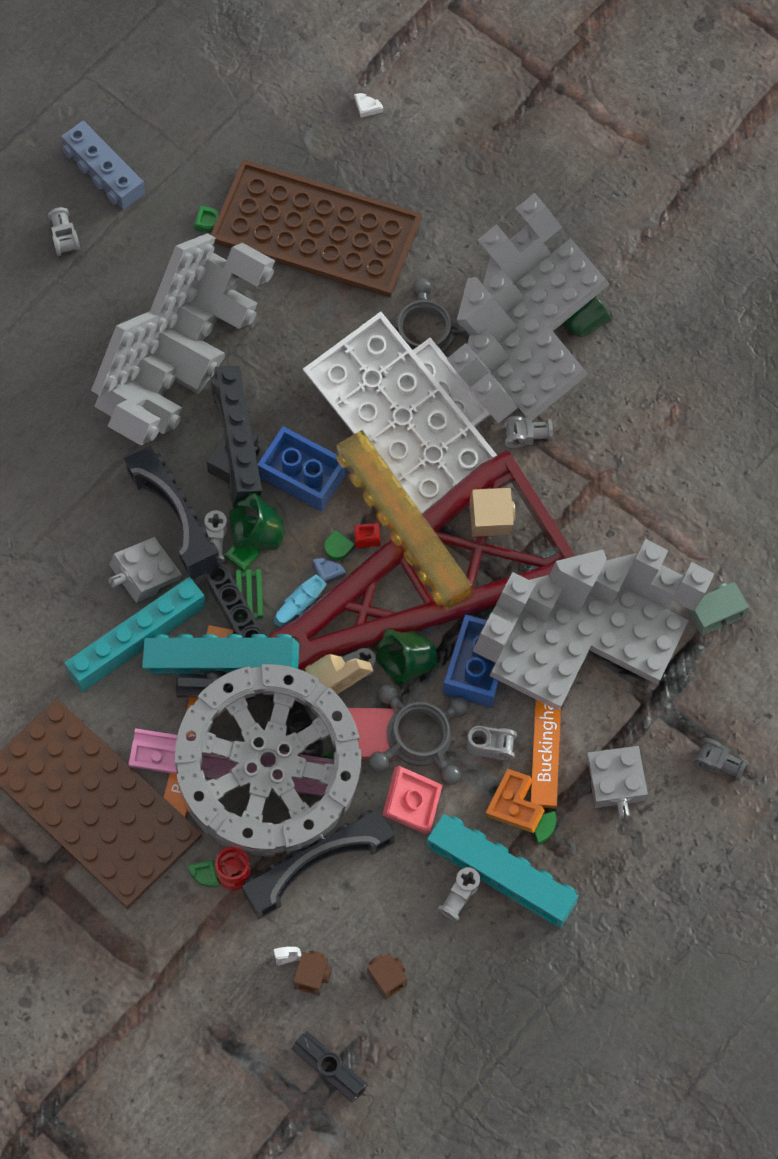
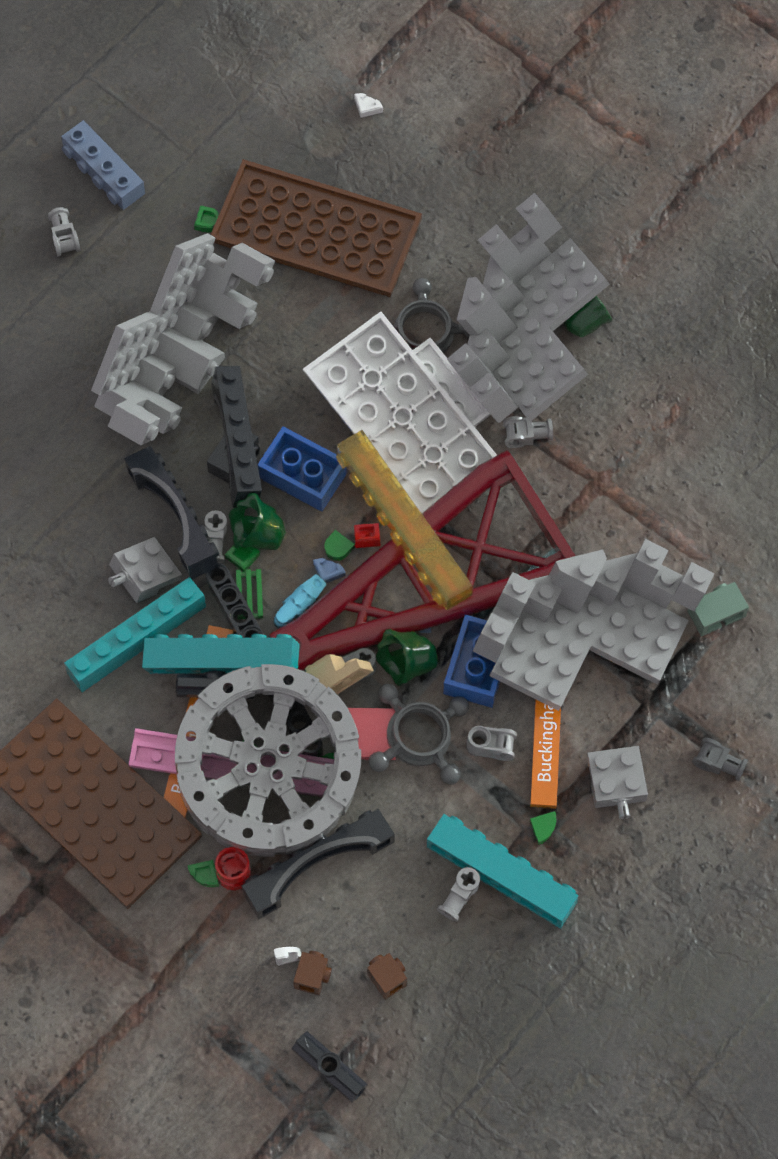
coral tile [382,766,442,834] -> none
tan head [470,488,515,537] -> none
orange plate [486,769,544,833] -> none

